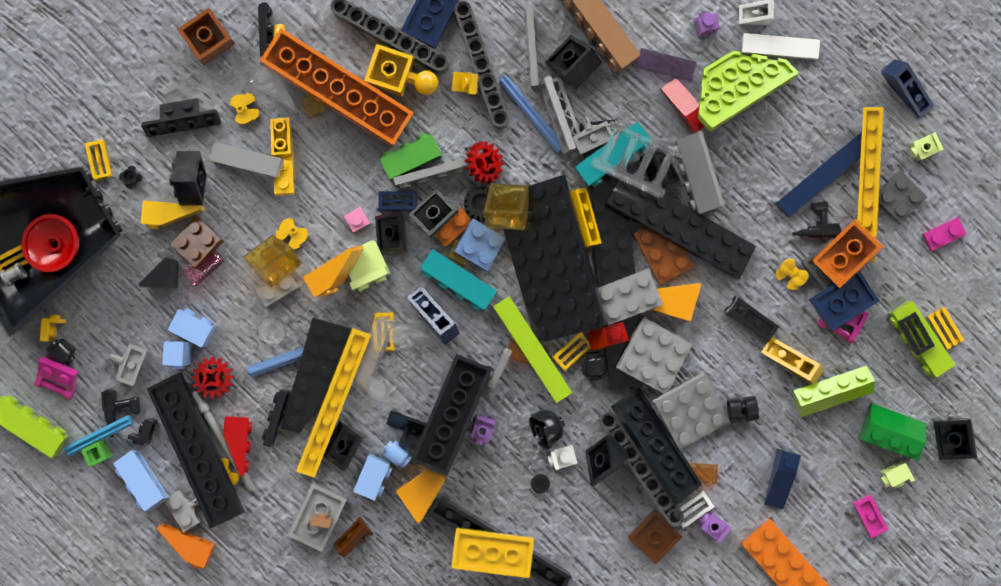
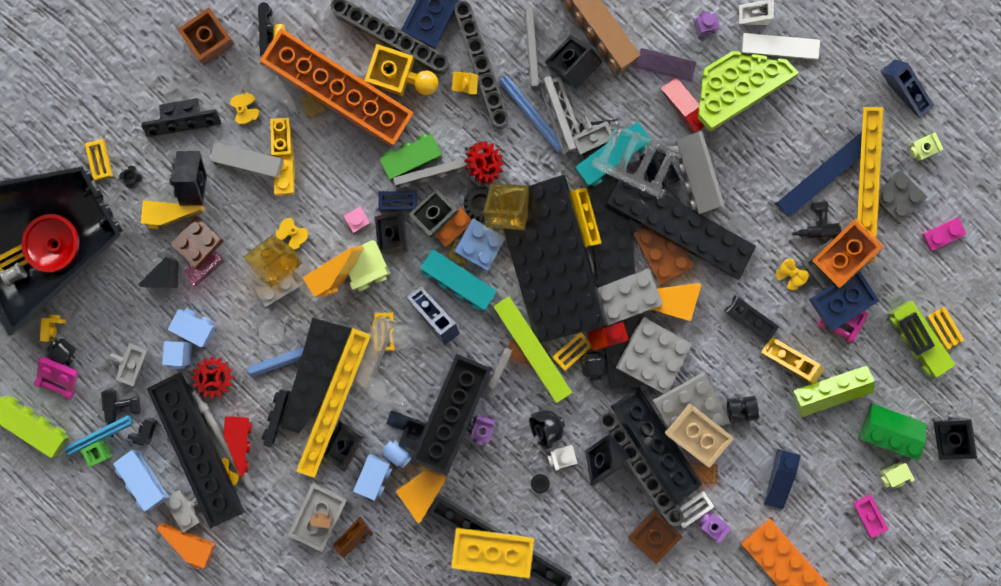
none -> tan plate [665,403,734,468]

